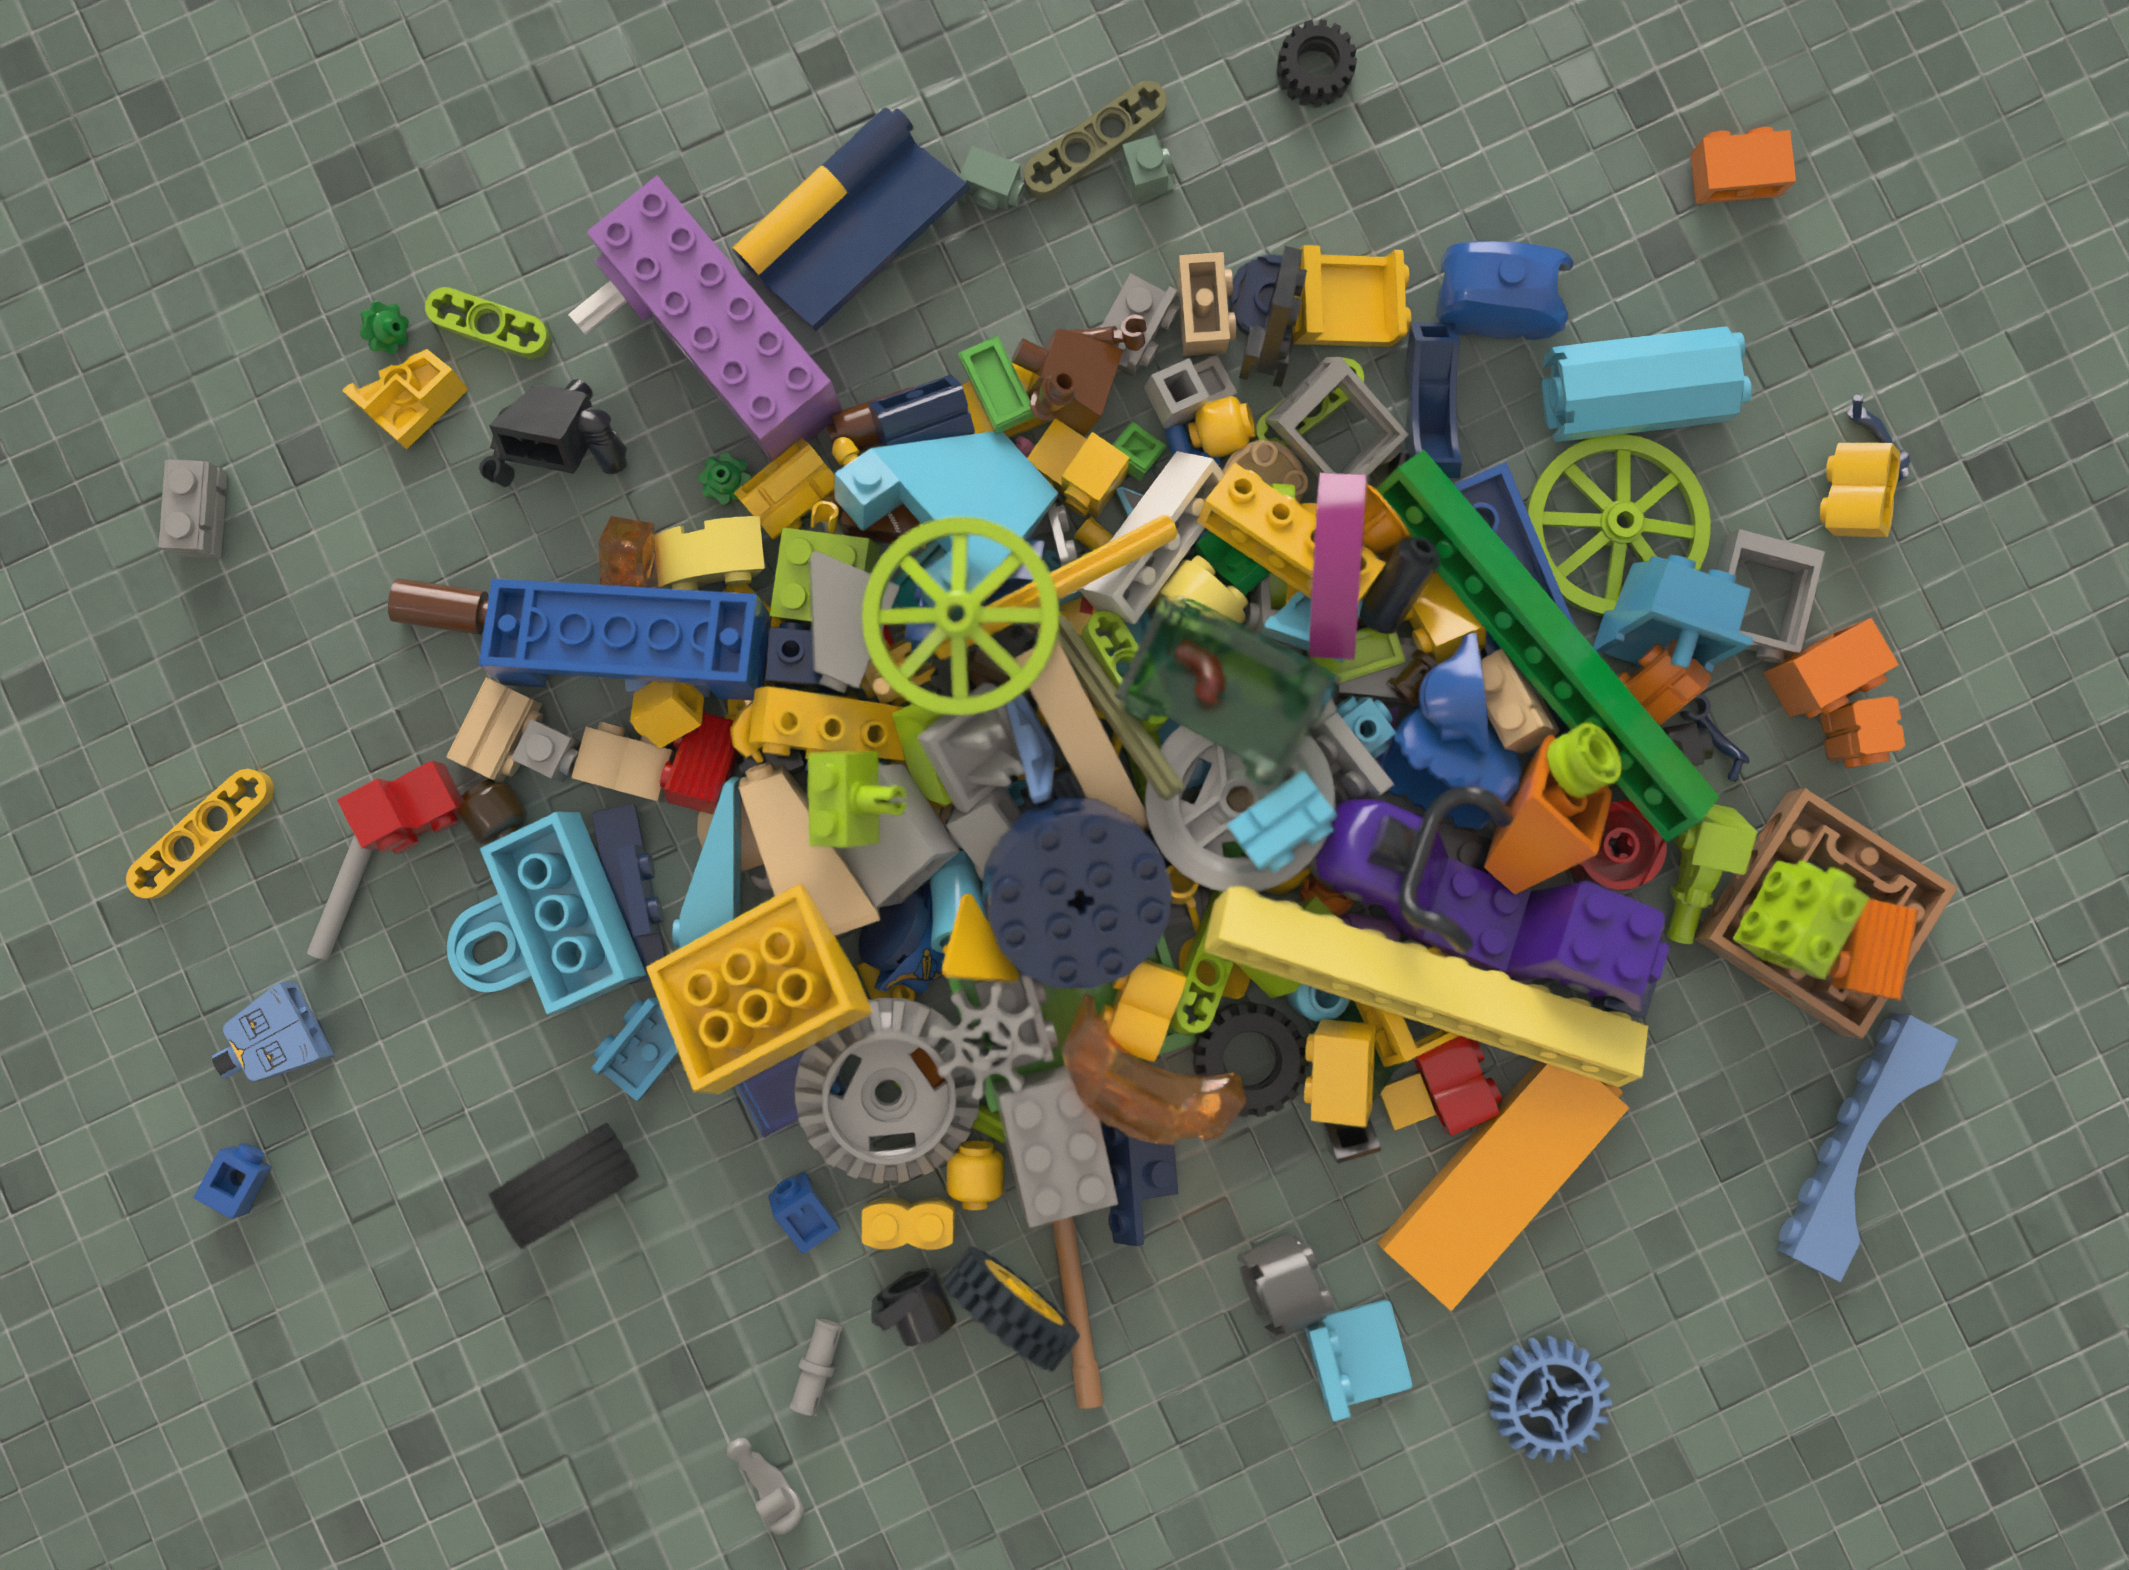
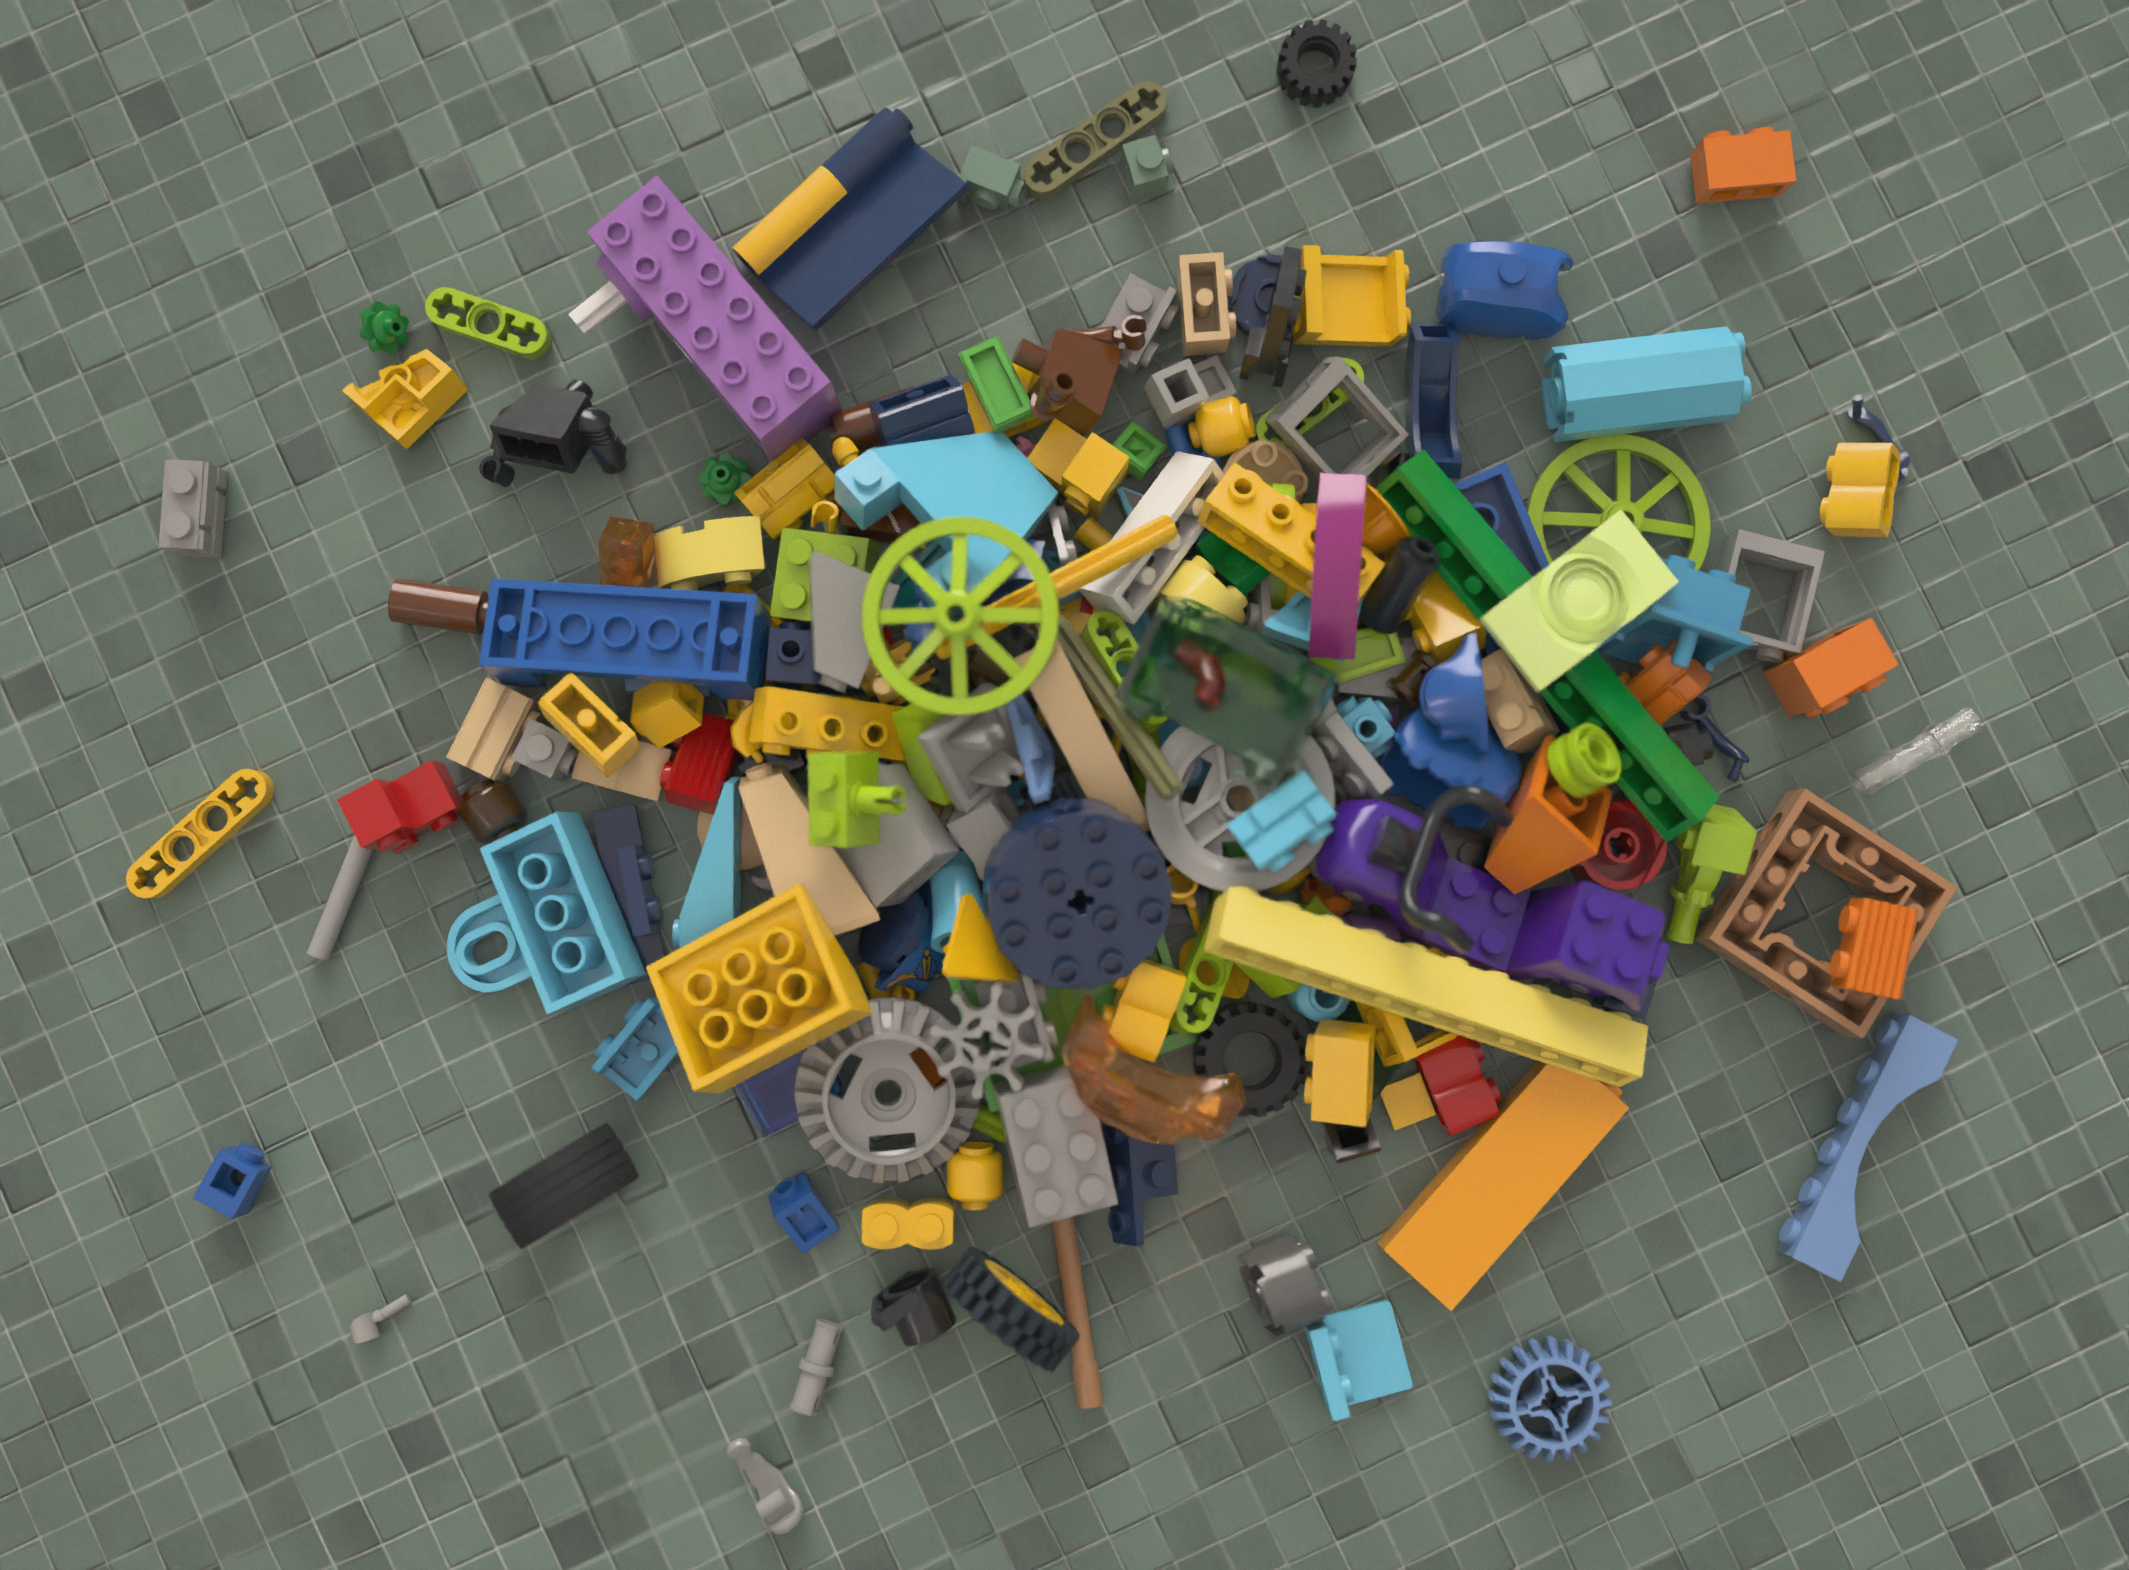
medium blue torso [212,981,334,1082] -> none
lime brick [1733,860,1869,979] -> none
orange brick [1820,696,1905,768] -> none
none -> light grey hand [350,1294,412,1344]
none -> yellow brick [538,673,640,778]
none -> yellowish green slope [1479,510,1678,693]
none -> clear pin [1851,707,1983,797]

